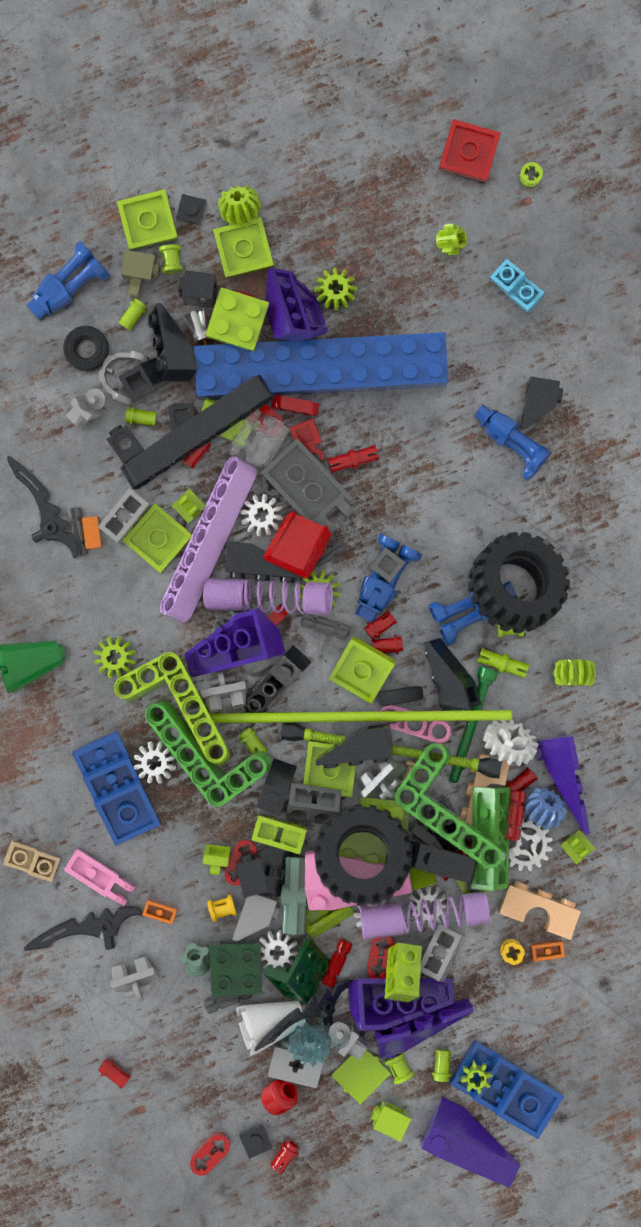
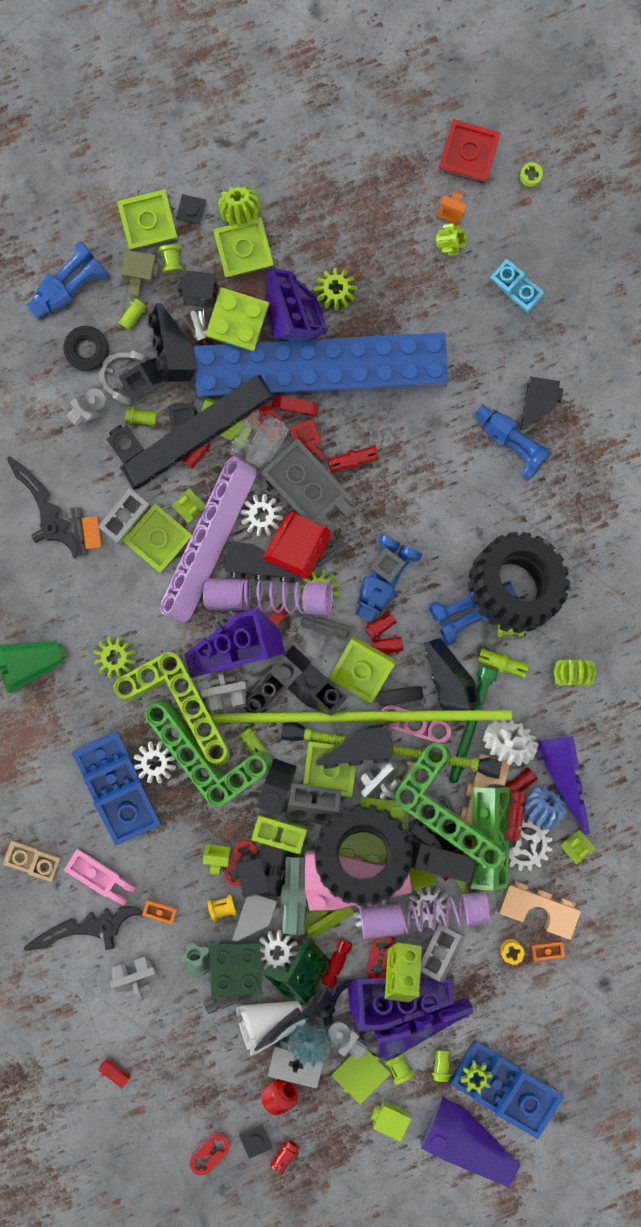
none -> black slope [287,664,348,716]
none -> orange tile [436,191,467,226]

